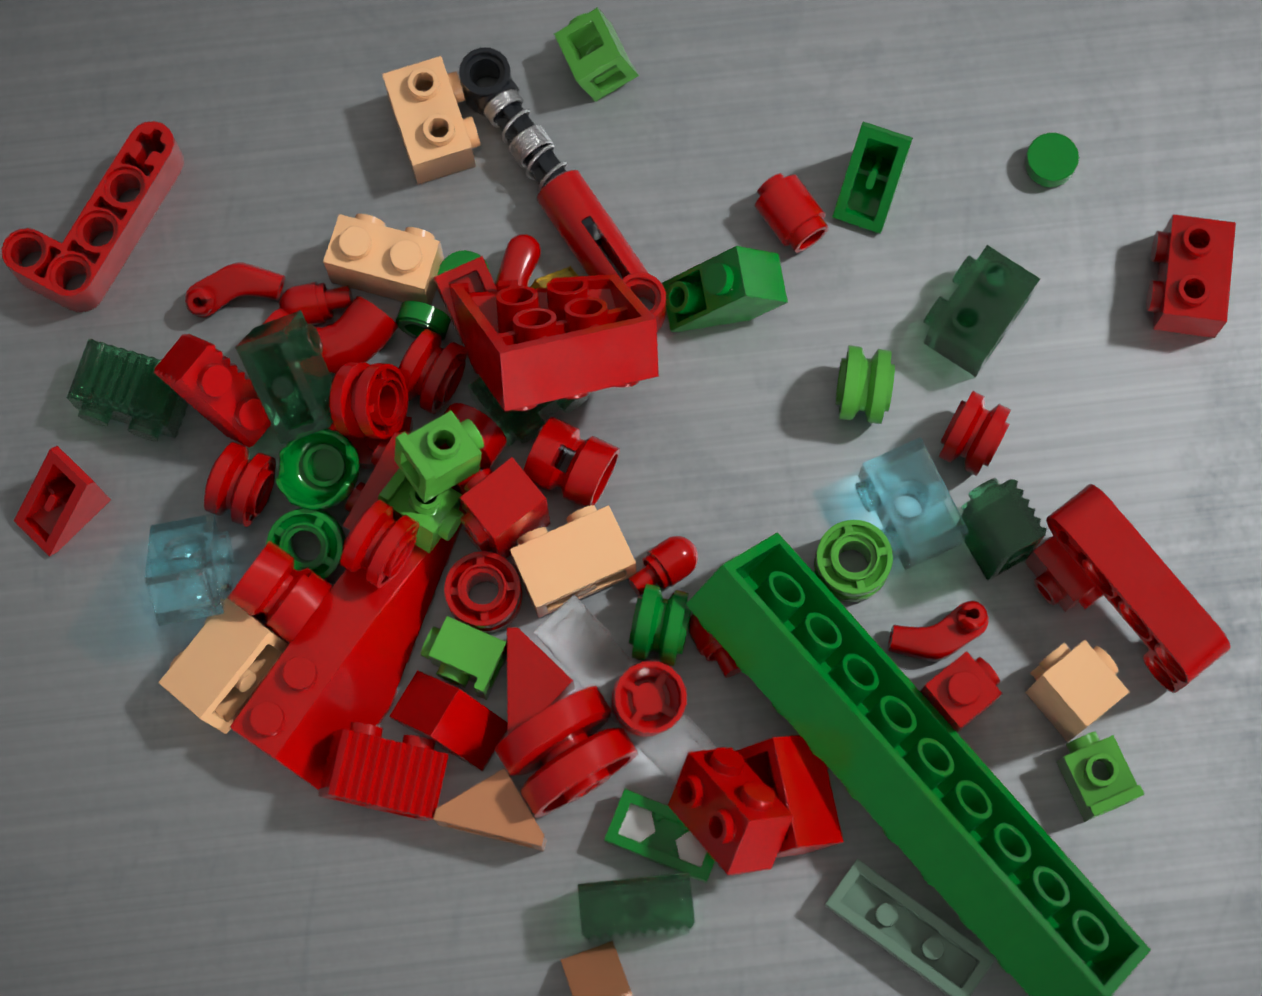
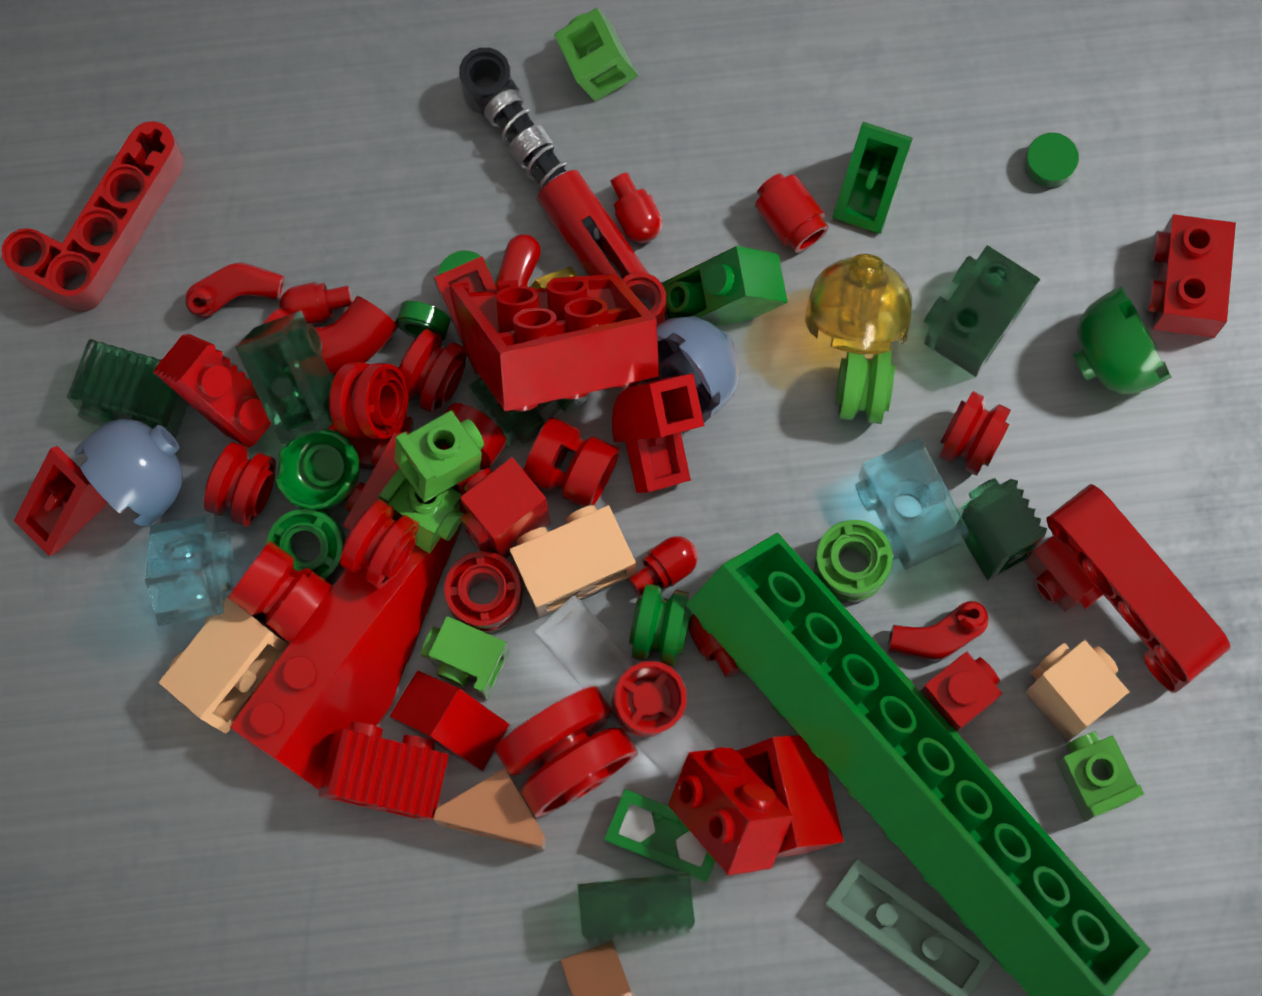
light nougat brick [323,213,444,305] -> none
light nougat brick [382,56,481,185] -> none
red slope [507,627,575,734] -> none
none -> sand blue cylinder [74,419,183,527]
none -> red cylinder [610,172,663,243]
none -> red brick [612,373,704,493]
none -> sand blue cylinder [642,316,740,423]
none -> clear yellow cylinder [805,254,913,354]
none -> green cylinder [1072,286,1172,394]

